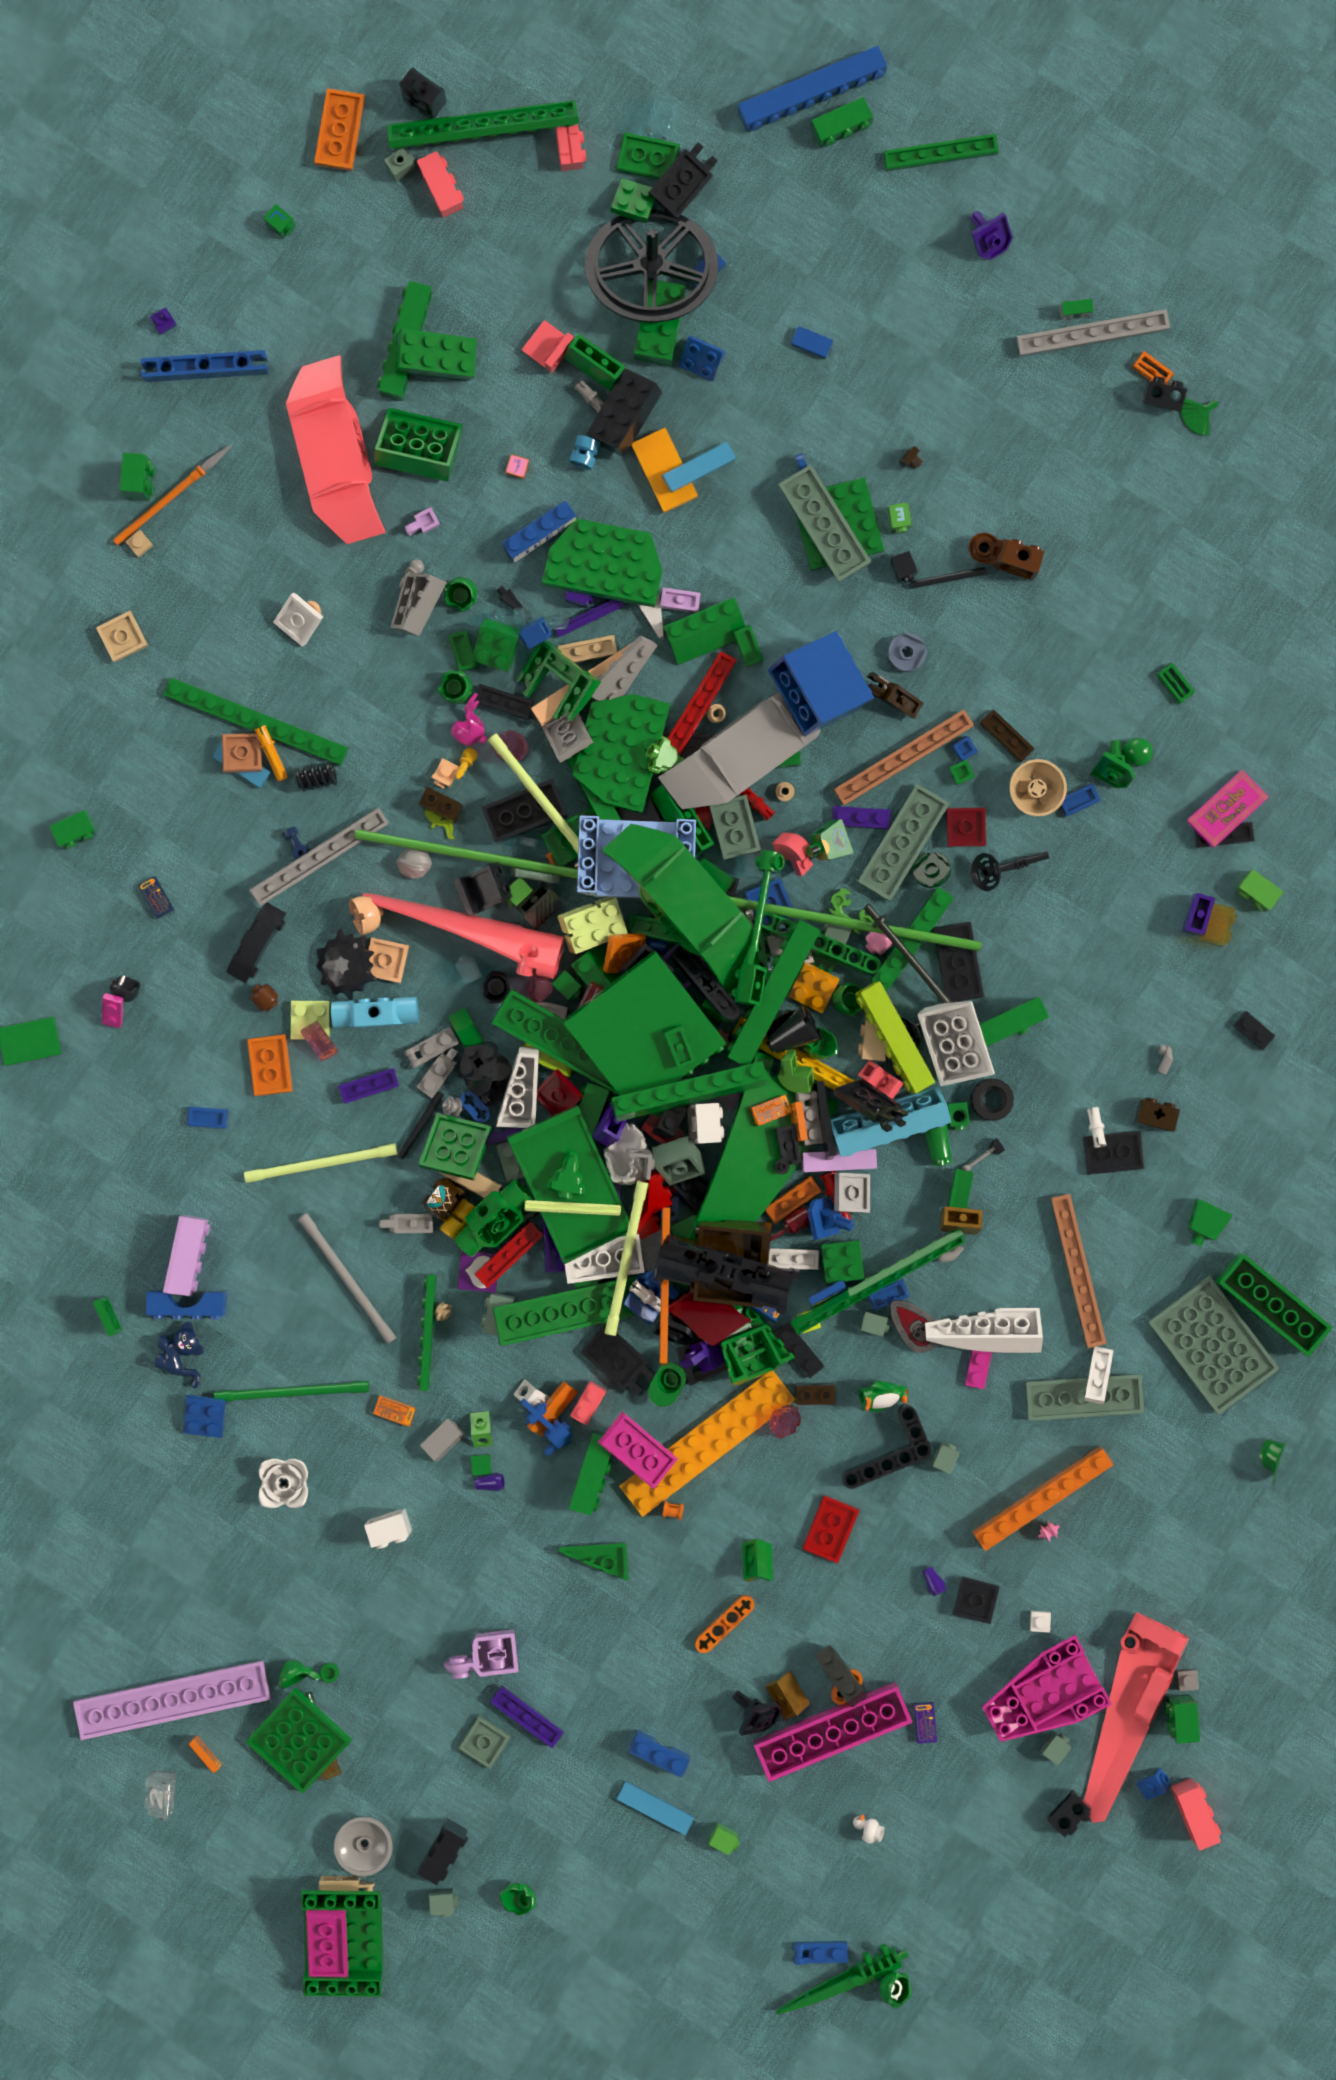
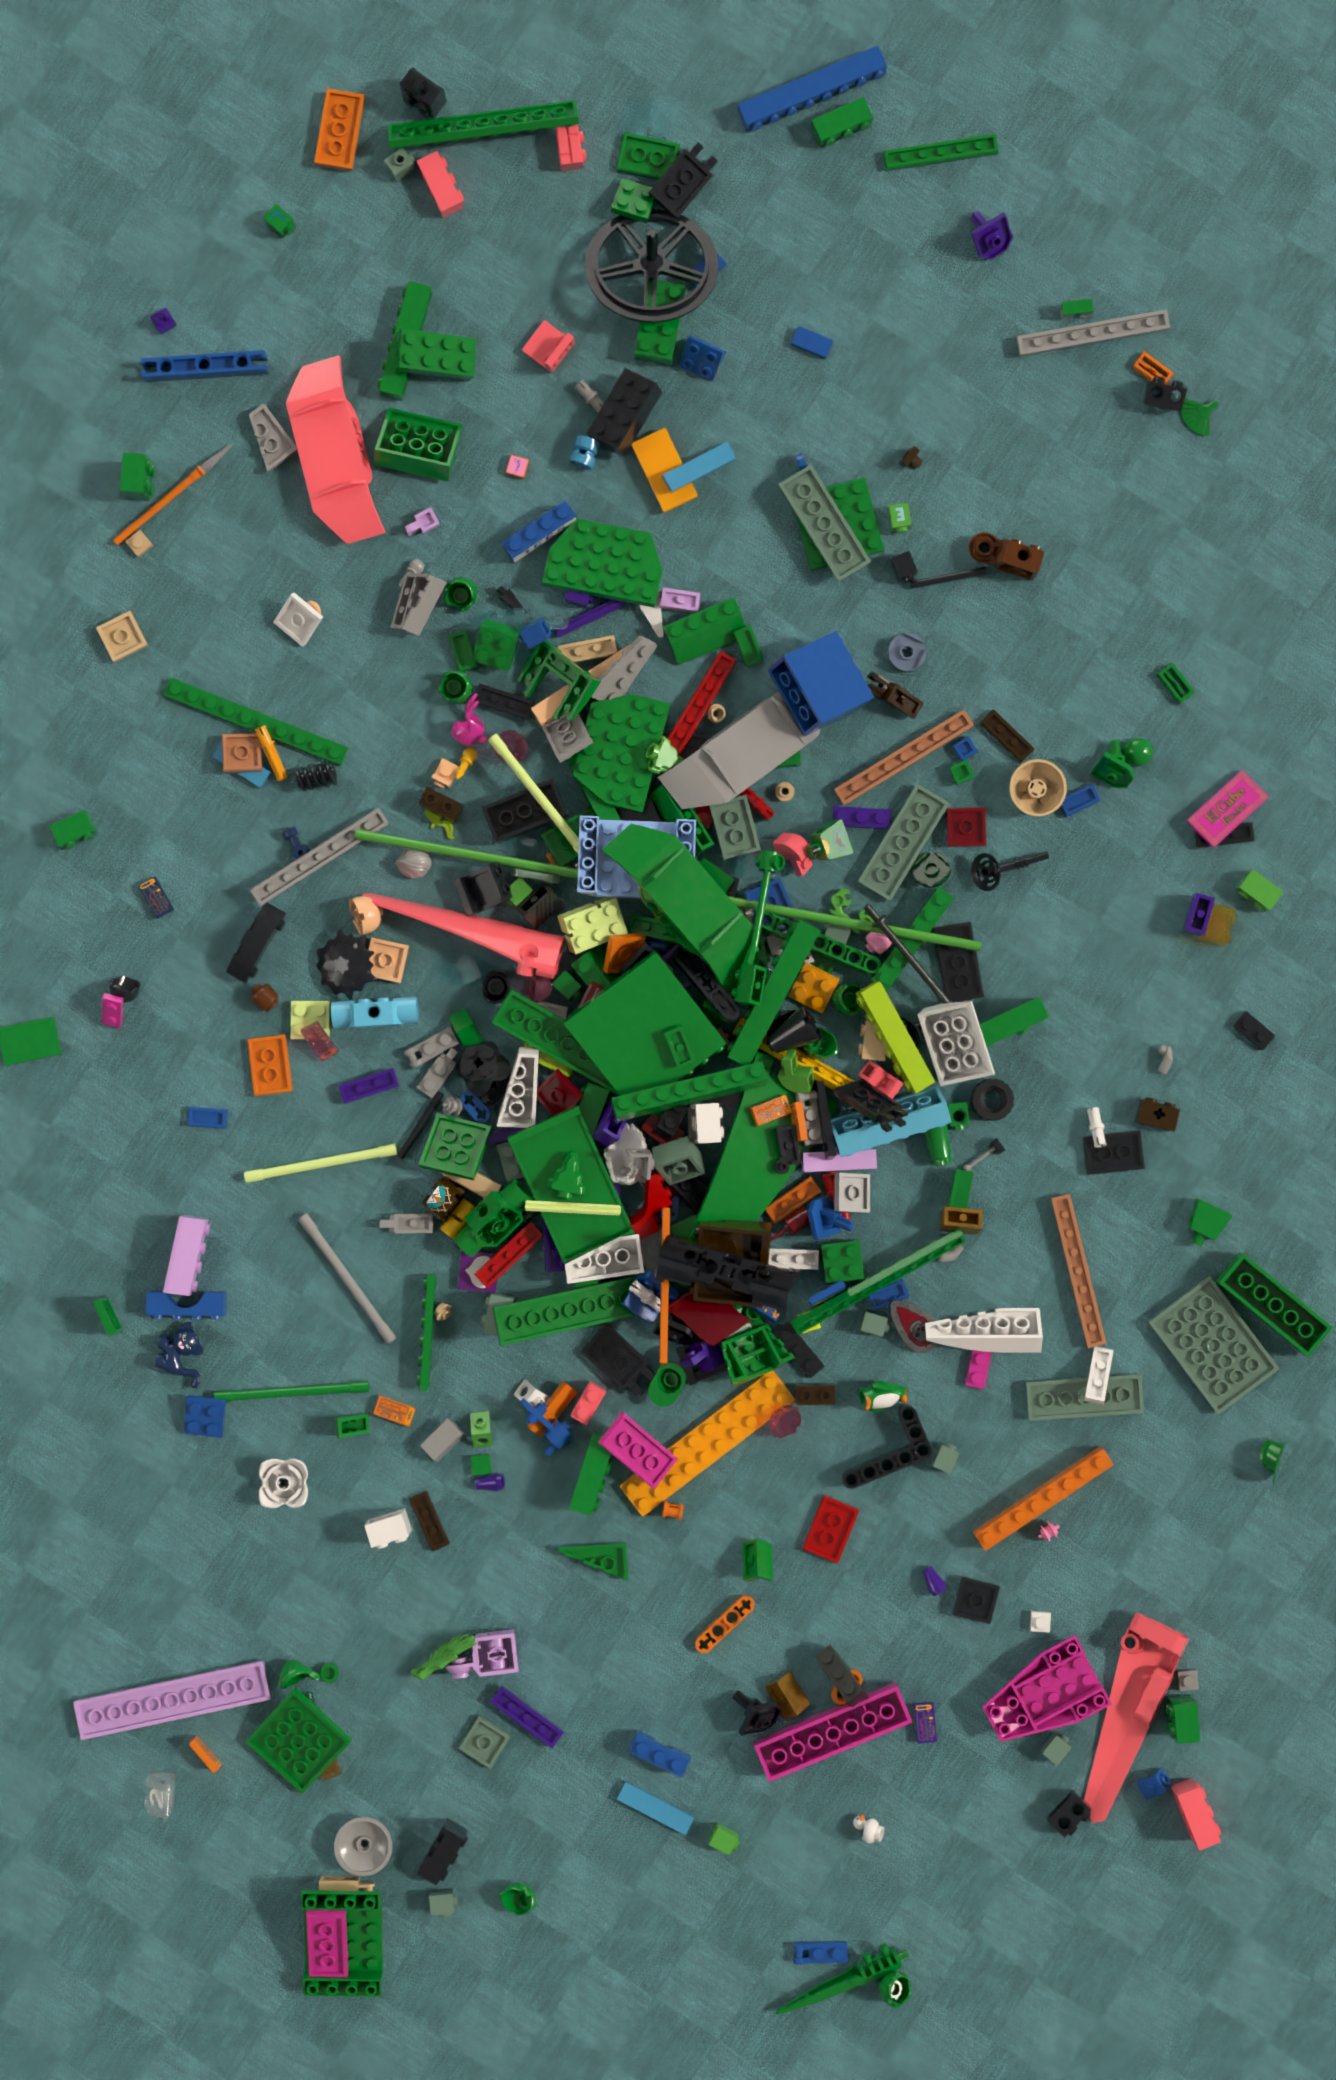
green brick [564,333,626,391] -> none
yellowish green piece [605,1181,648,1336] -> none
none -> light grey wing [249,403,298,473]
none -> green slope [335,1413,370,1438]
none -> dark brown tile [409,1490,450,1552]
none -> bright green animal [411,1633,476,1680]

